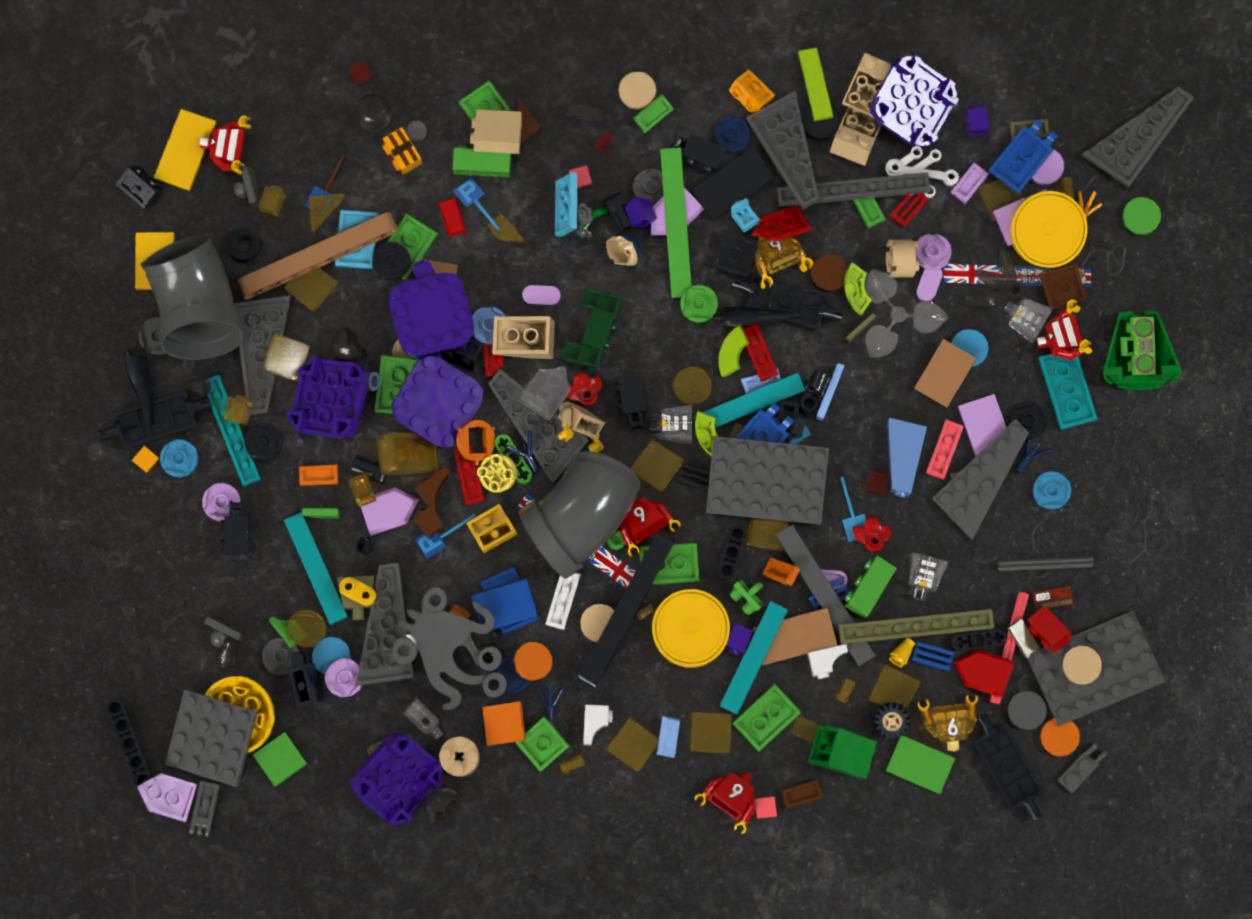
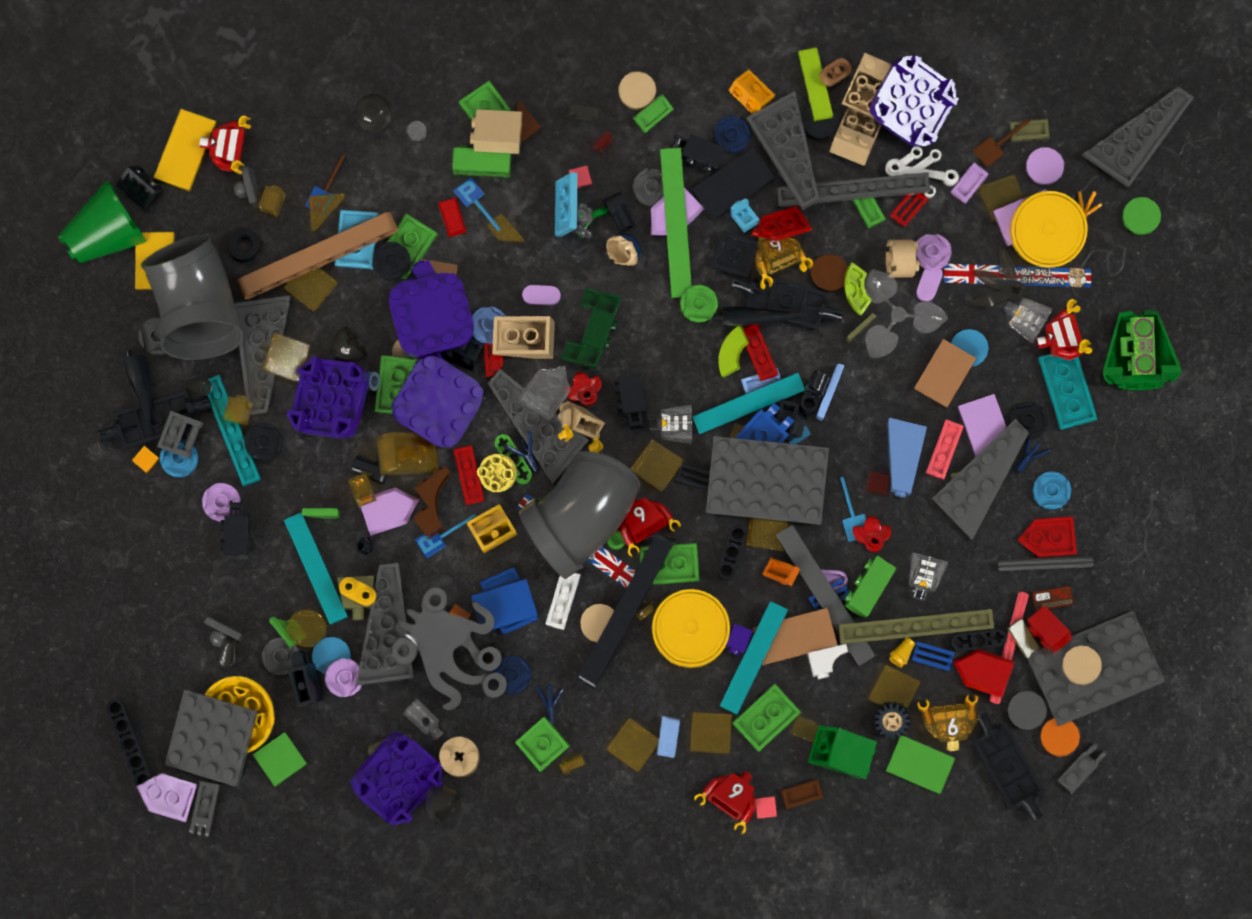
orange tile [299,465,339,486] -> none
clear red tile [349,60,373,85] -> none
brick [382,127,422,174] -> none
orange piece [456,420,496,465] -> none
orange tile [483,701,526,746] -> none
orange tile [513,642,552,681] -> none
white arch [584,705,613,746] -> none
dark purple brick [625,197,657,228] -> none
clear yellow tile [674,367,712,405] -> none
lime tile [695,411,718,456] -> none
bright green hips [729,580,765,615] -> none
clear yellow pin [835,678,856,704] -> none
dark purple brick [965,105,989,136] -> none
blue tile [988,120,1058,194] -> none
reddish brown plate [1039,263,1087,311] -> none
clear yellow pin [1059,177,1075,200] -> none
none -> green cone [57,180,147,263]
none -> dark grey plate [157,411,204,459]
none -> medium nougat plate [819,58,852,86]
none -> reddish brown piece [973,118,1031,168]
none -> red tile [1018,516,1077,558]

